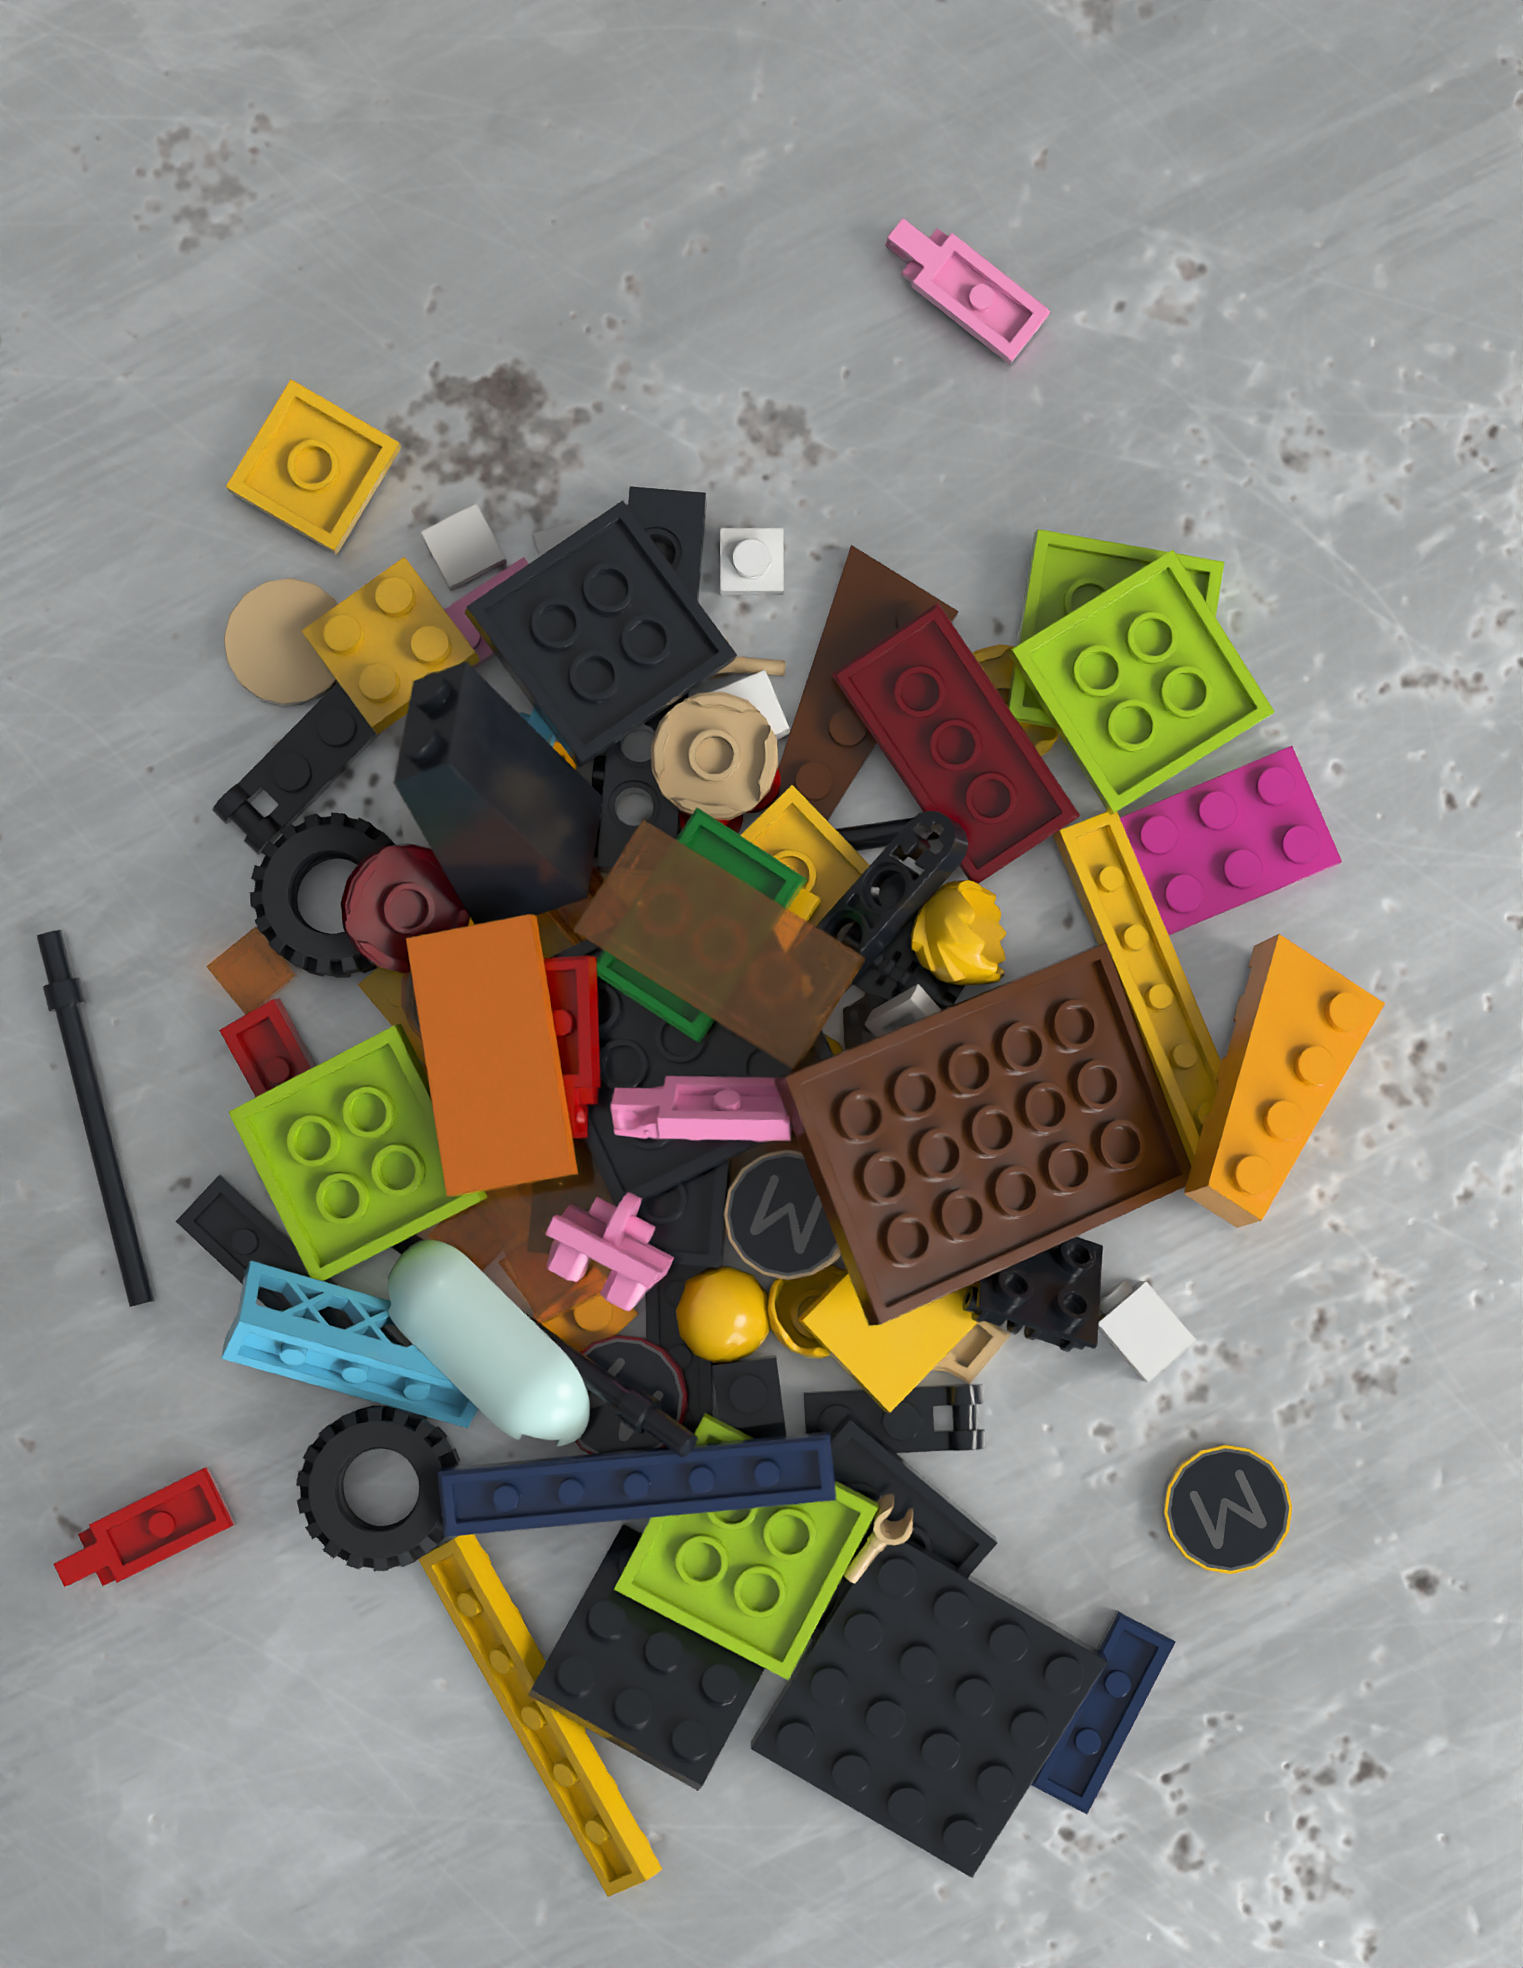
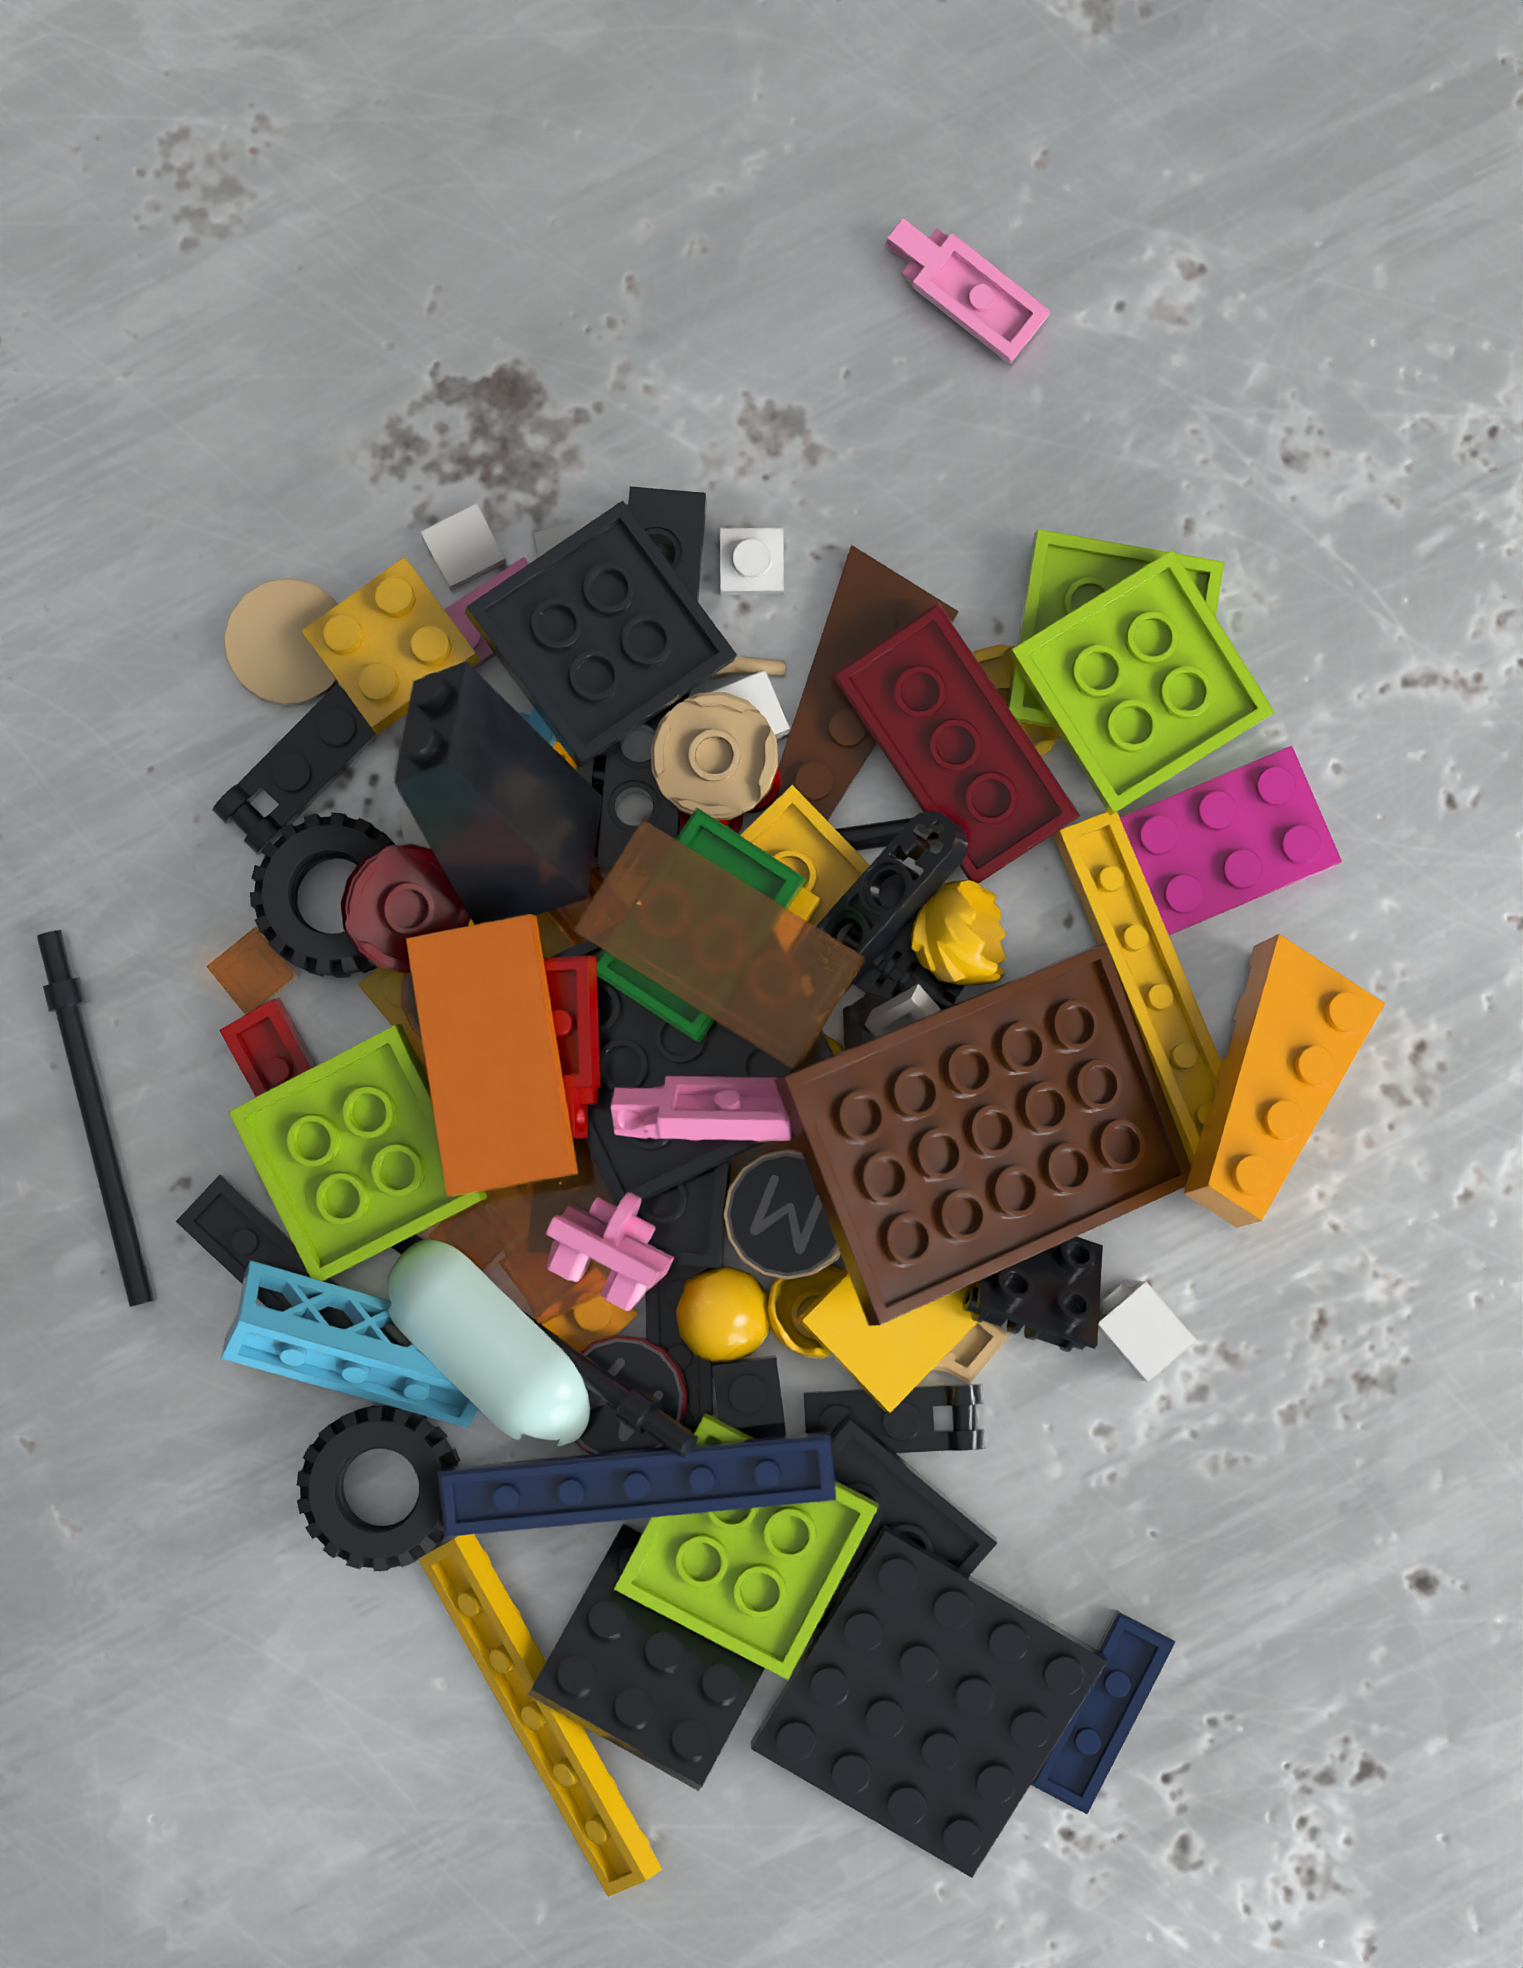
red hinge [54,1467,236,1587] -> none
yellow plate [226,379,402,555] -> none
tan hand [843,1494,913,1584] -> none
black tile [1162,1444,1292,1574] -> none

